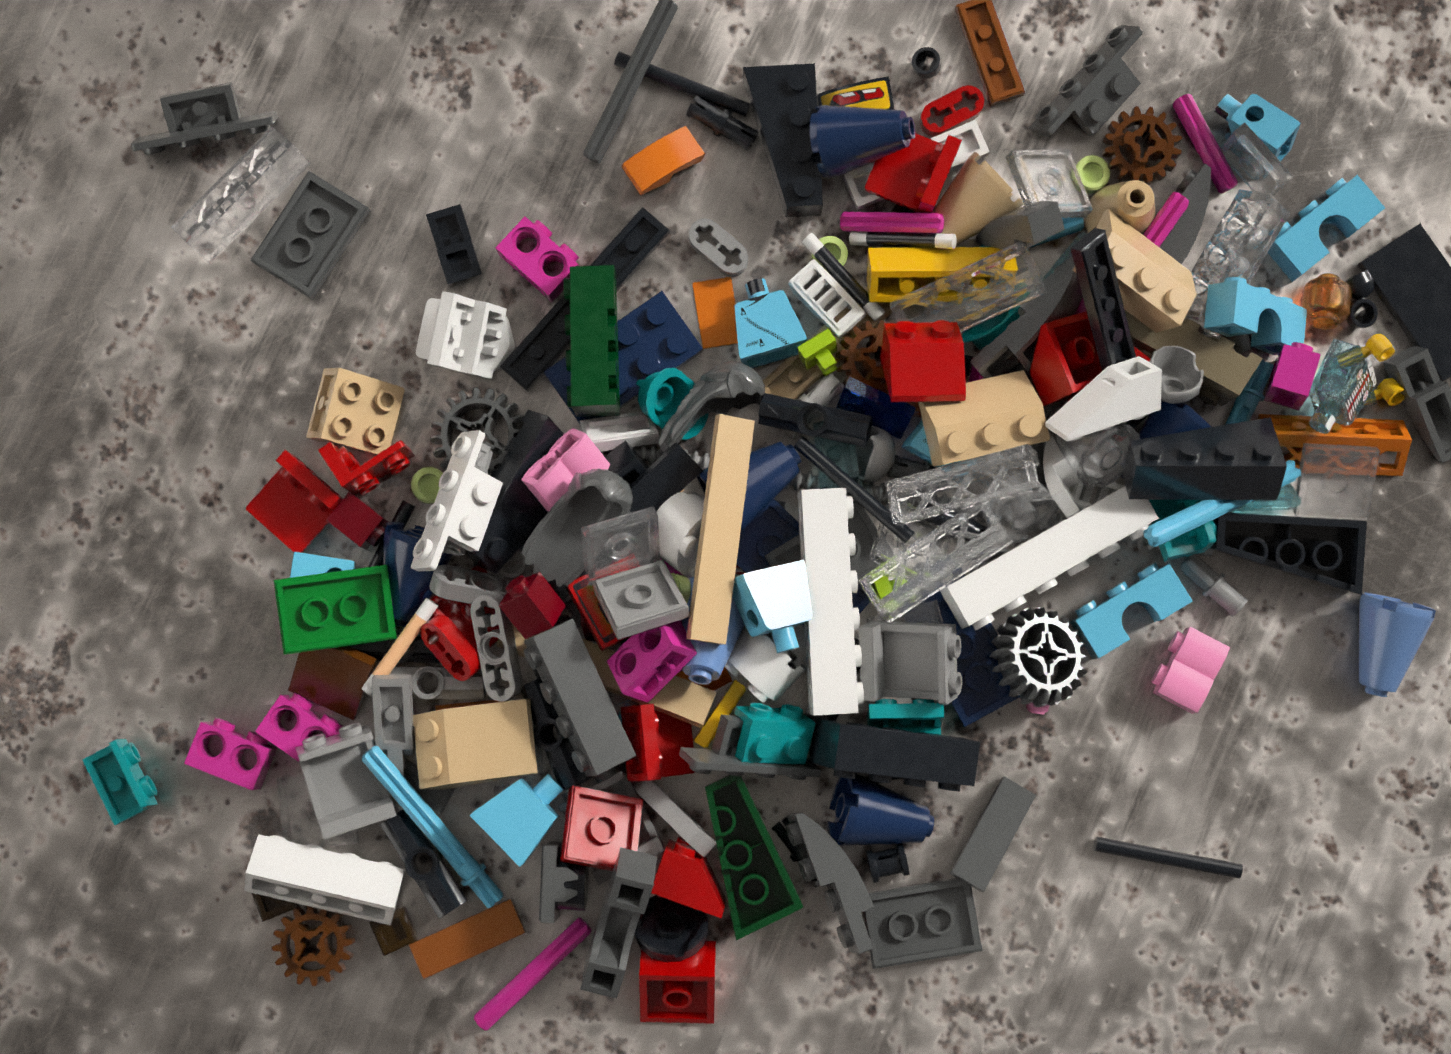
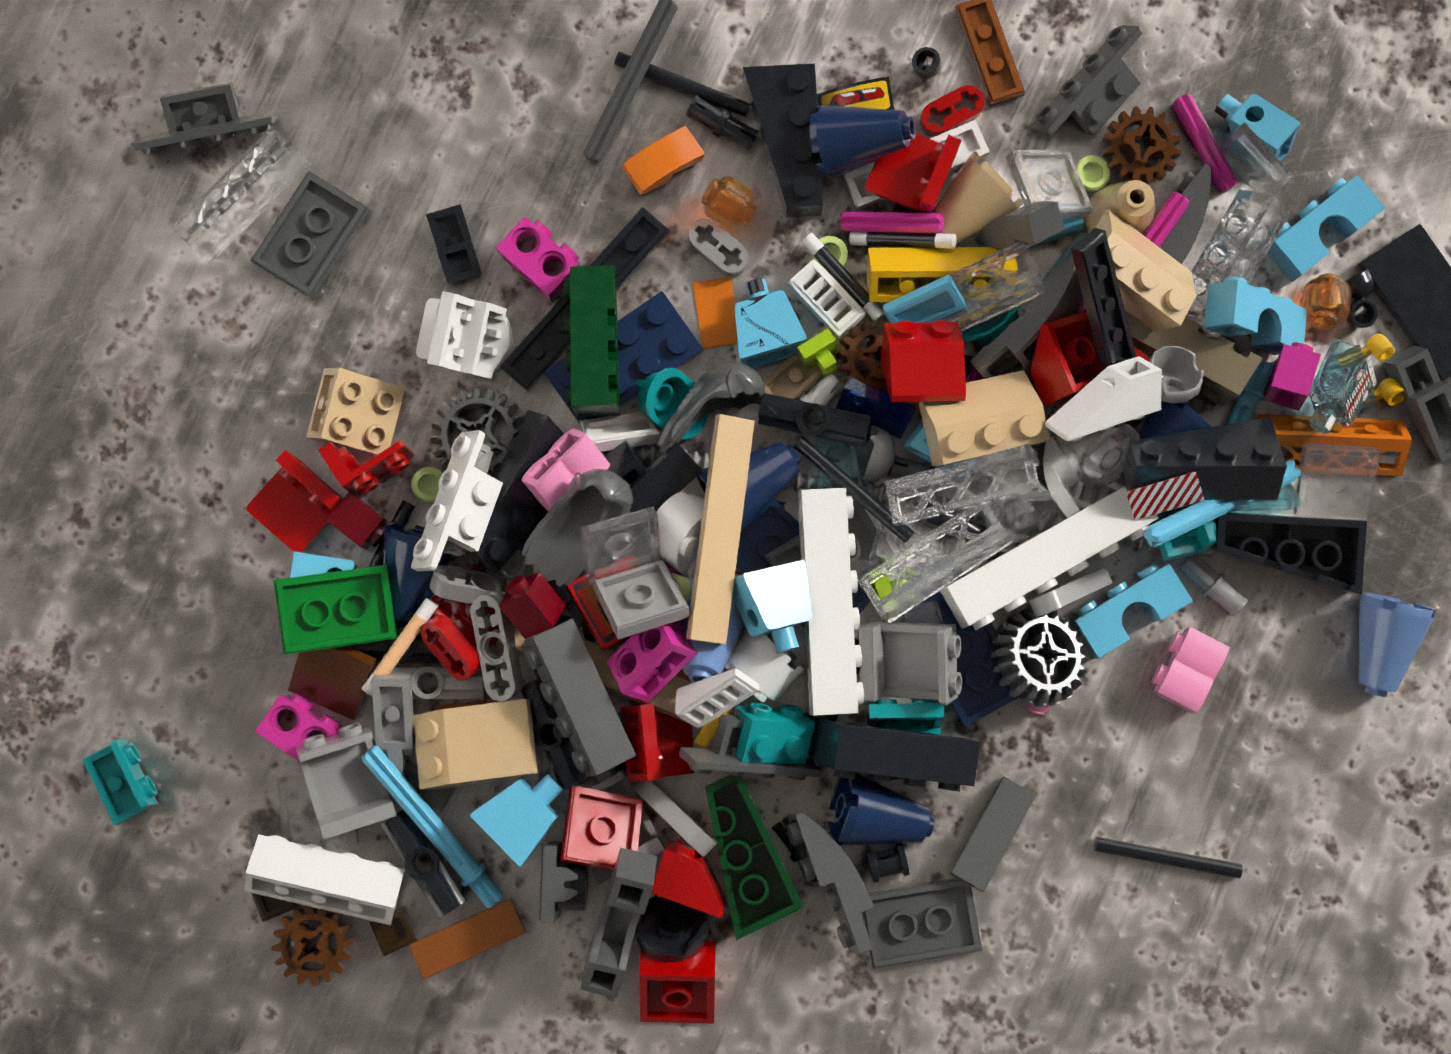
dark pink brick [184,718,277,791] -> none
dark pink axle [474,917,592,1031] -> none
none -> white slope [675,668,759,728]
none -> clear orange head [701,175,757,229]
none -> medium azure tile [883,274,966,323]
none -> light grey beam [1029,567,1113,618]
none -> sticker [1126,471,1204,520]

